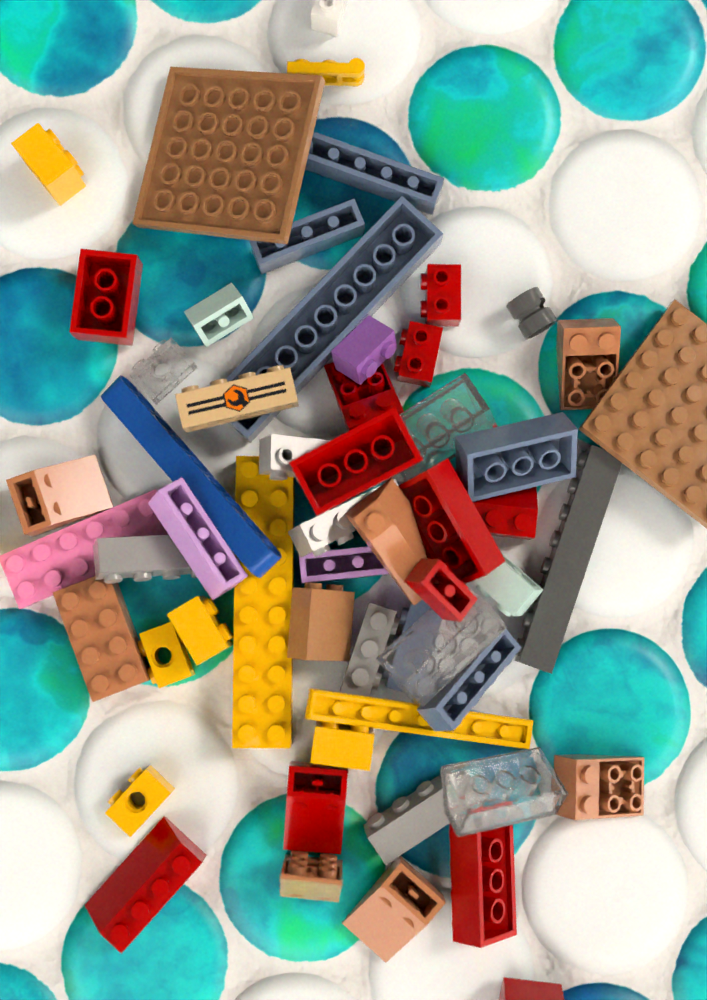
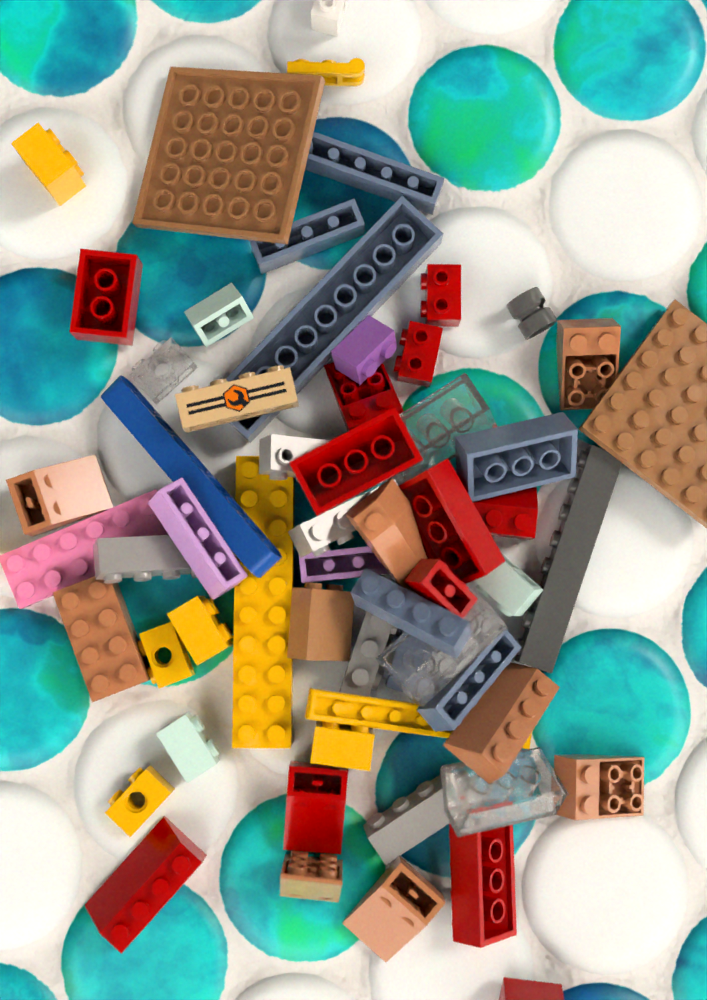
none -> light aqua brick [156,712,220,783]
none -> sand blue brick [350,568,471,659]
none -> nougat slope [443,662,560,784]

